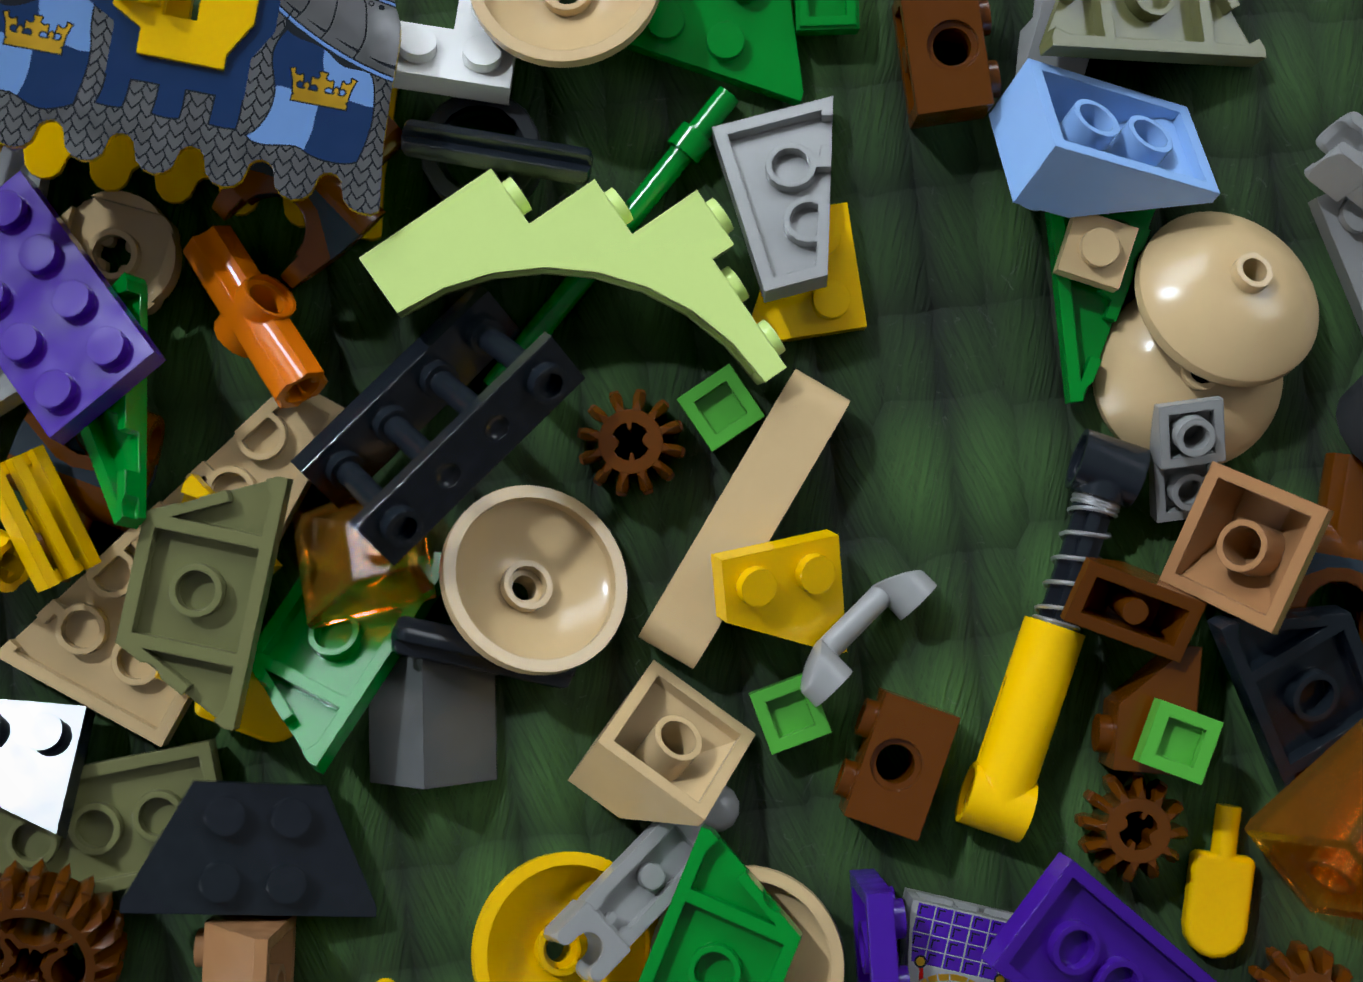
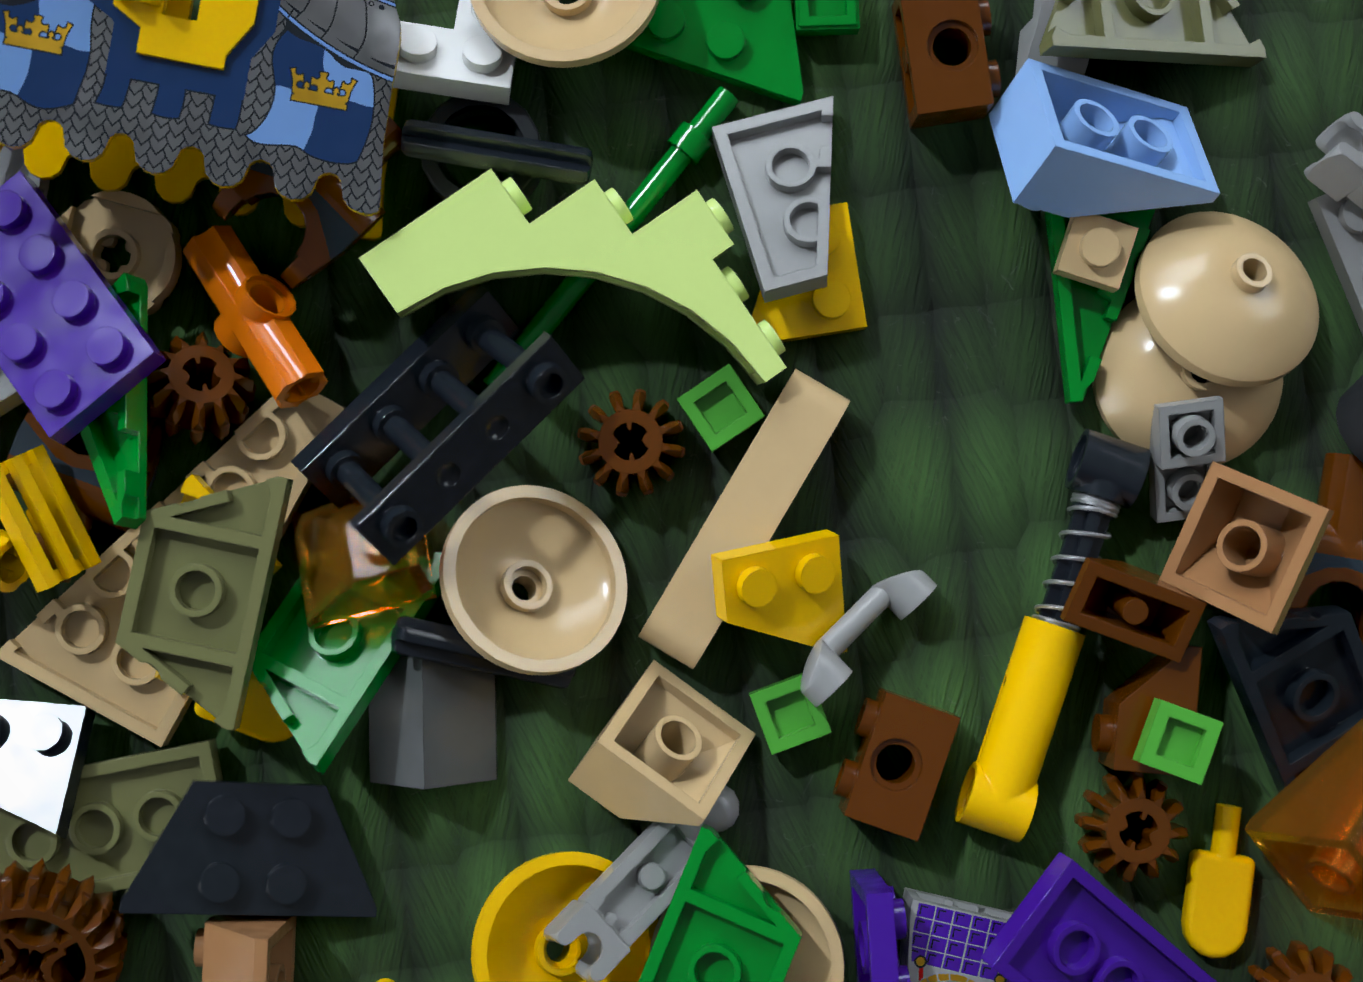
none -> reddish brown gear [147,331,256,445]

